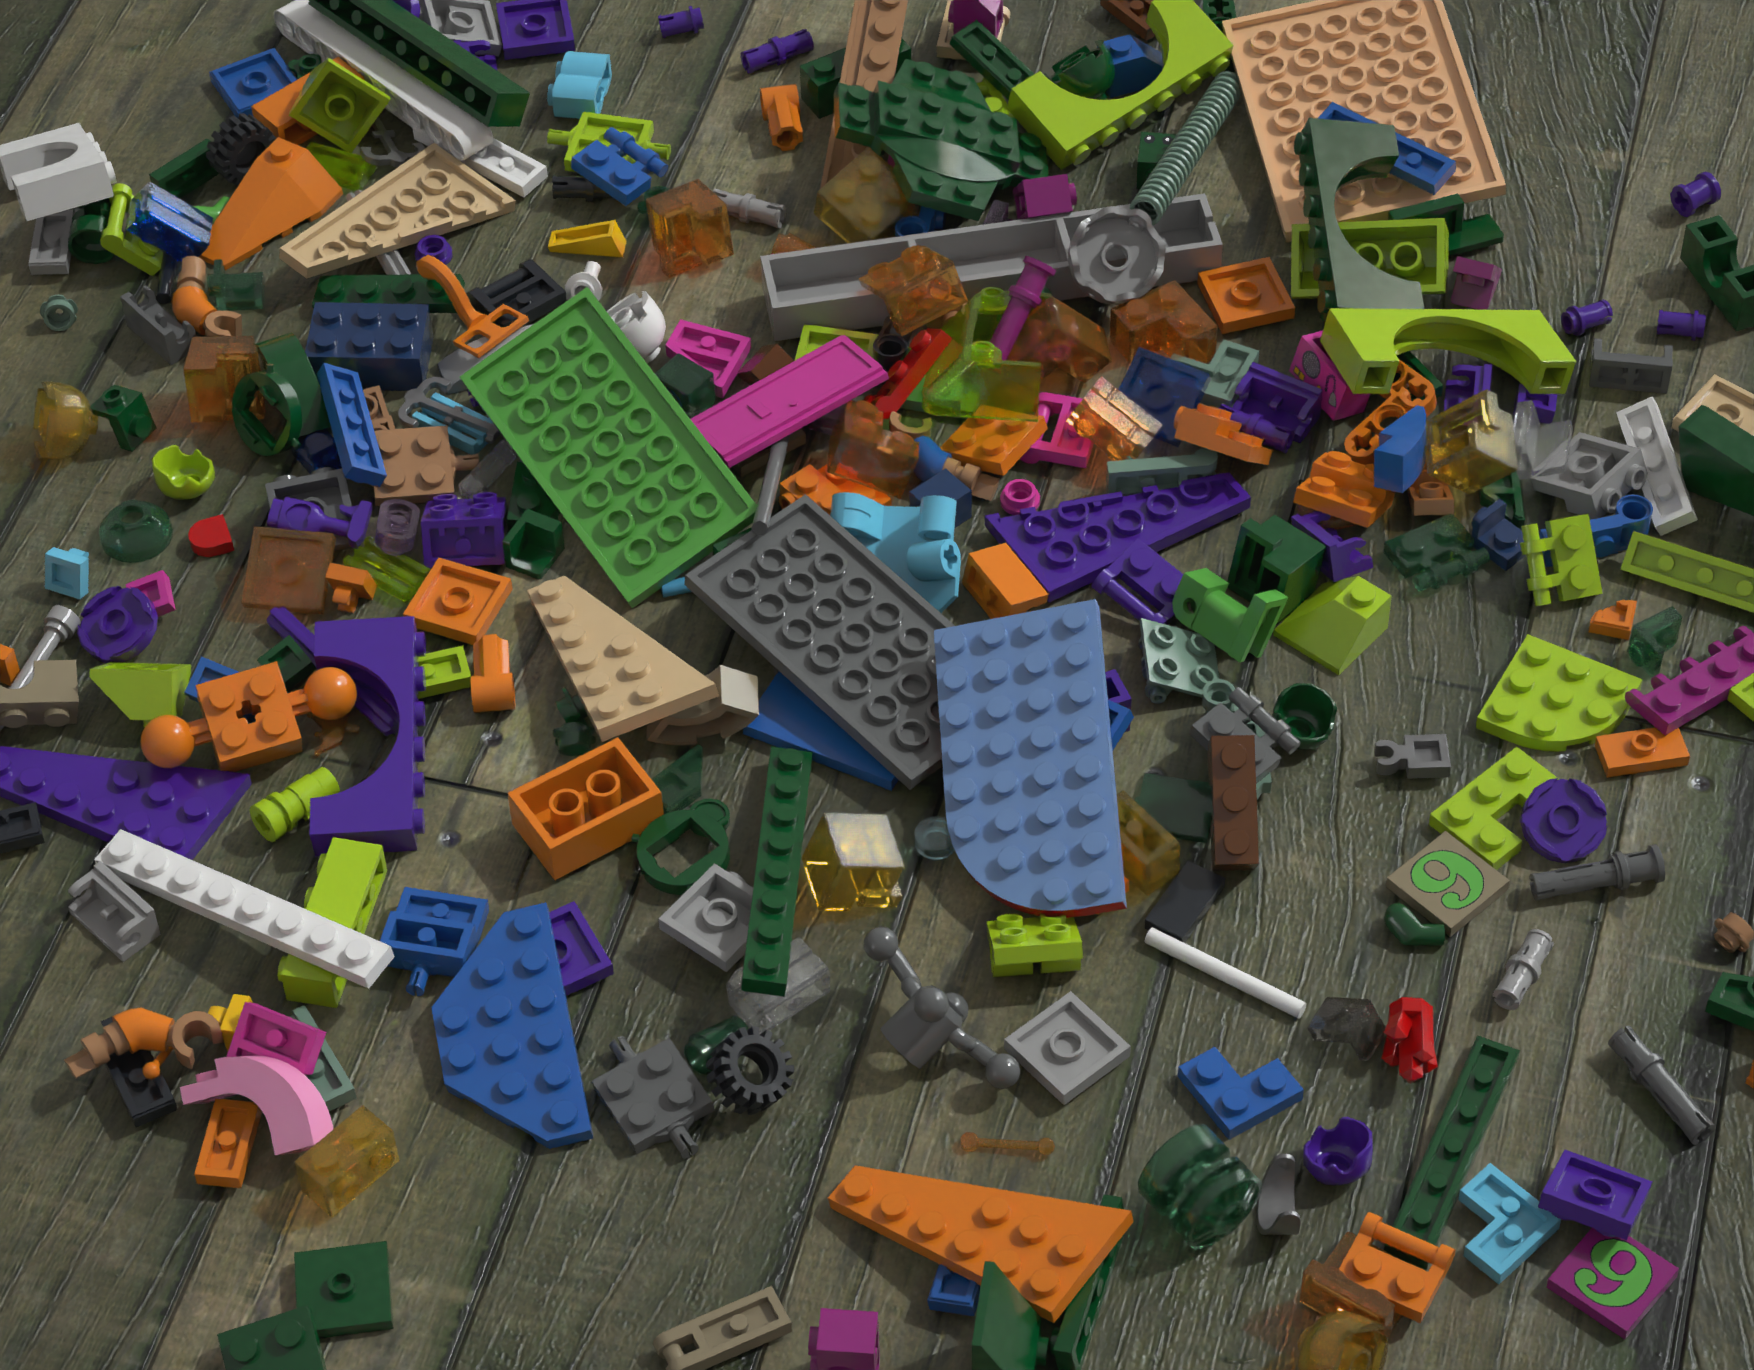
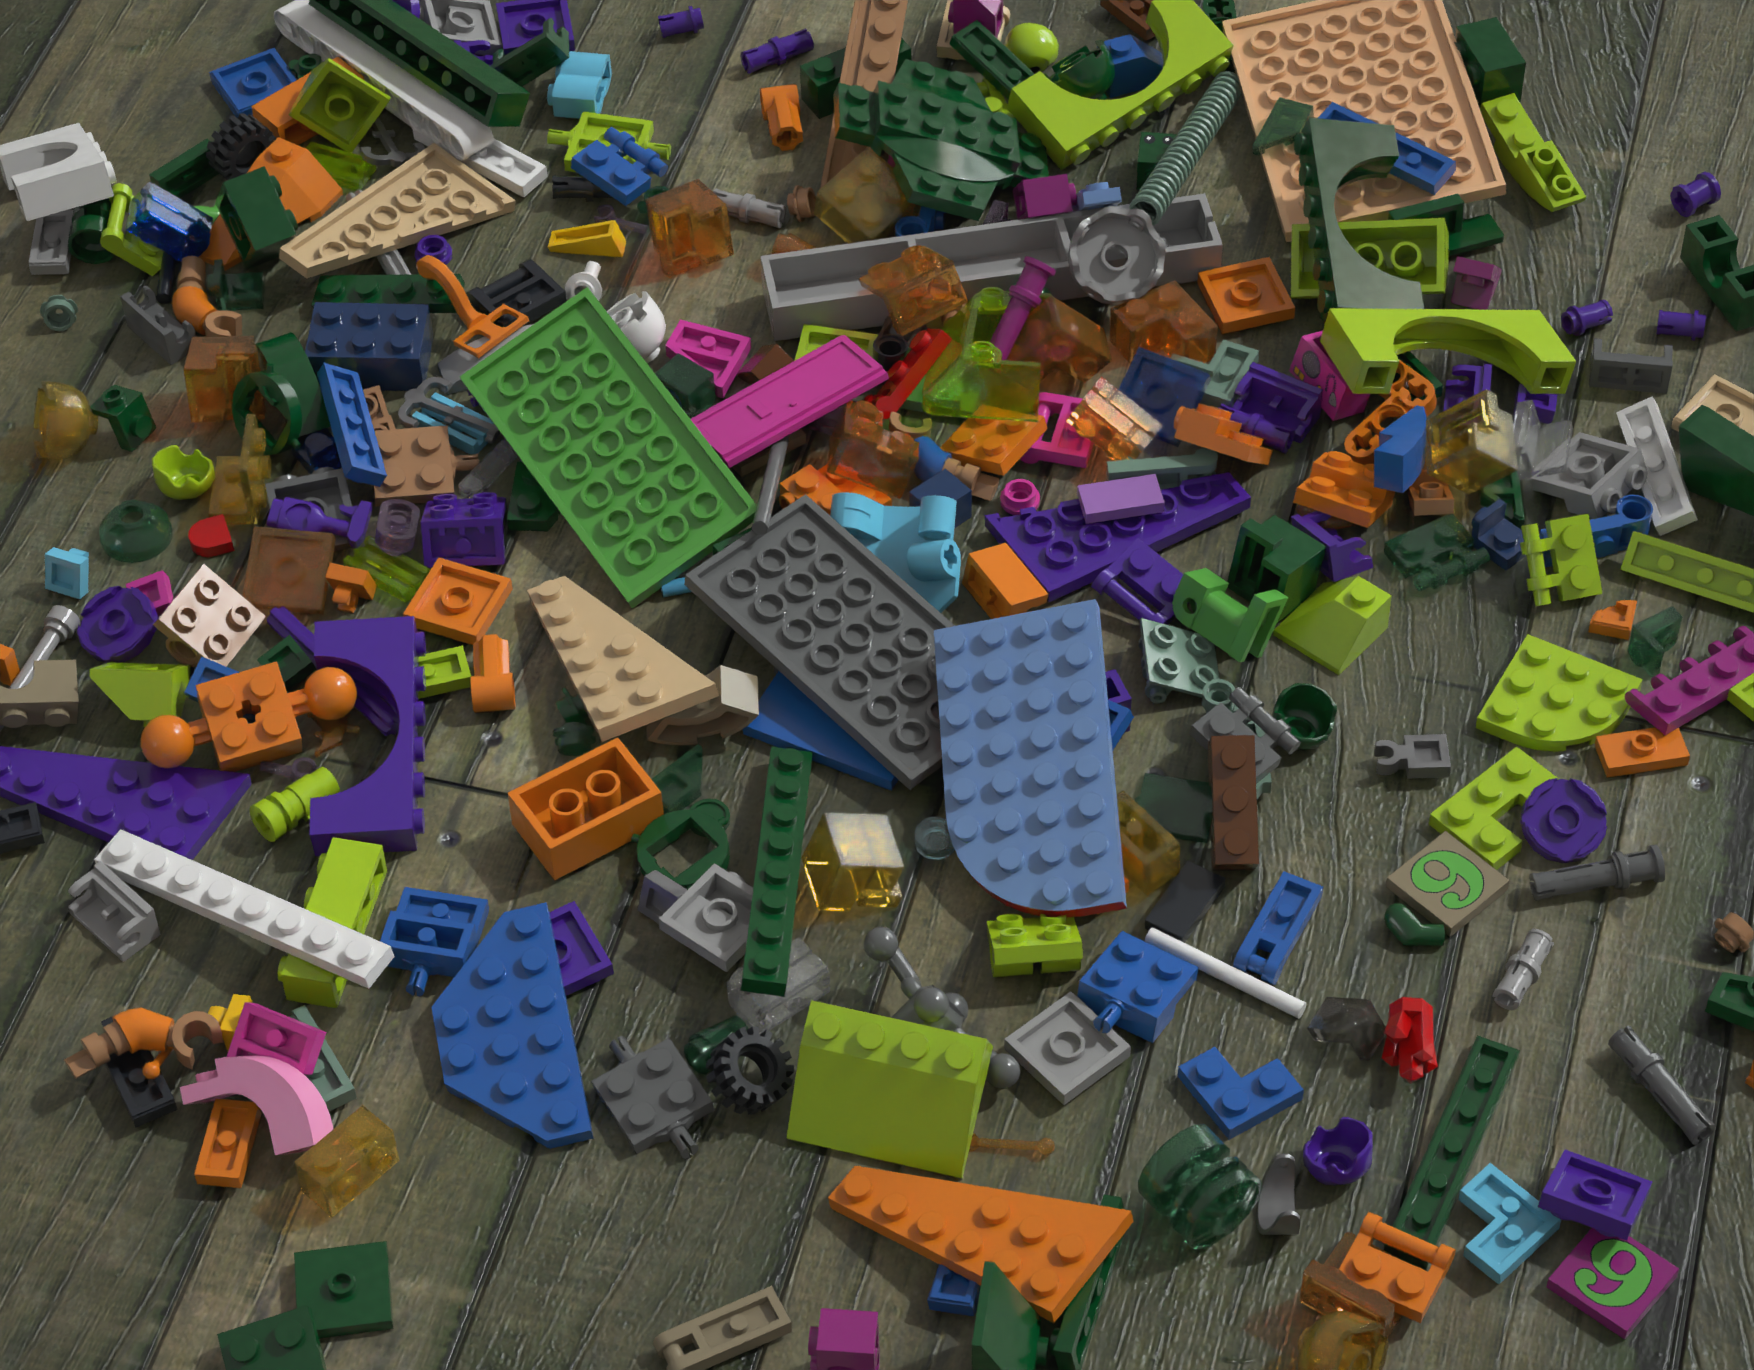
dark green panel [503,509,565,580] -> none
none -> plate [153,564,266,667]
none -> clear yellow bracket [208,414,271,525]
none -> dark green brick [215,166,298,270]
none -> hand [260,757,317,783]
none -> dark green hinge [491,18,569,87]
none -> hand [594,205,648,234]
none -> flat silver plate [638,870,687,924]
none -> medium nougat plate [787,185,817,222]
none -> lime slope [787,1000,993,1179]
none -> lime hair [1004,23,1059,71]
none -> medium blue hinge [1072,182,1122,212]
none -> medium lavender tile [1077,474,1165,524]
none -> blue plate [1077,931,1199,1043]
none -> blue plate [1233,871,1323,985]
none -> clear green tile [1252,97,1314,155]
none -> dark green brick [1454,17,1526,126]
none -> lime slope [1480,93,1586,212]

